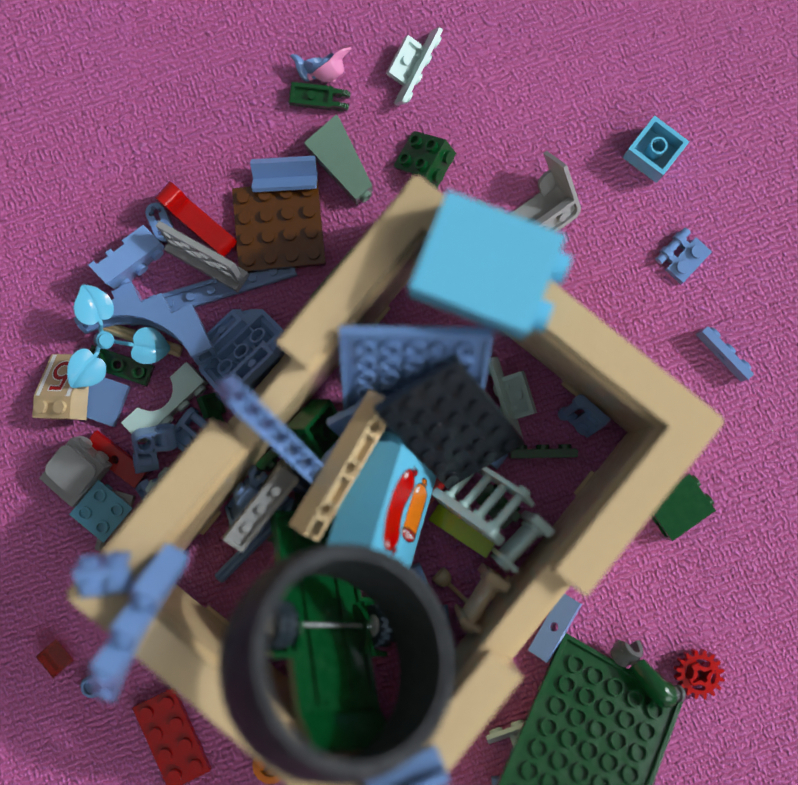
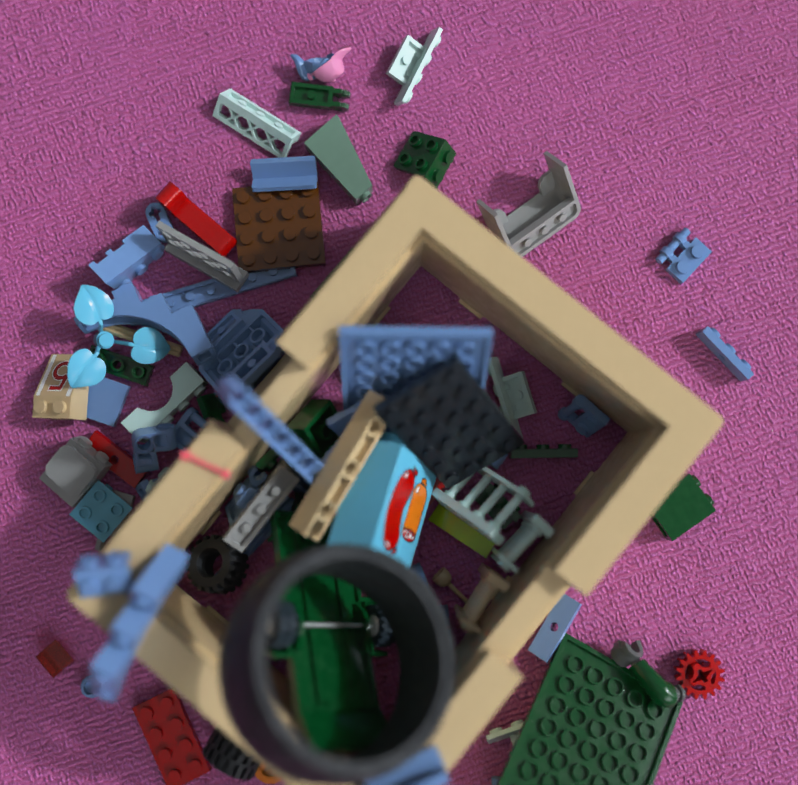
medium azure brick [409,190,573,340] -> none
medium azure brick [622,115,690,183] -> none
none -> coral hinge [180,450,230,479]
none -> black tyre [186,535,249,595]
none -> black tyre [203,725,261,780]
none -> light aqua fence [212,88,301,158]

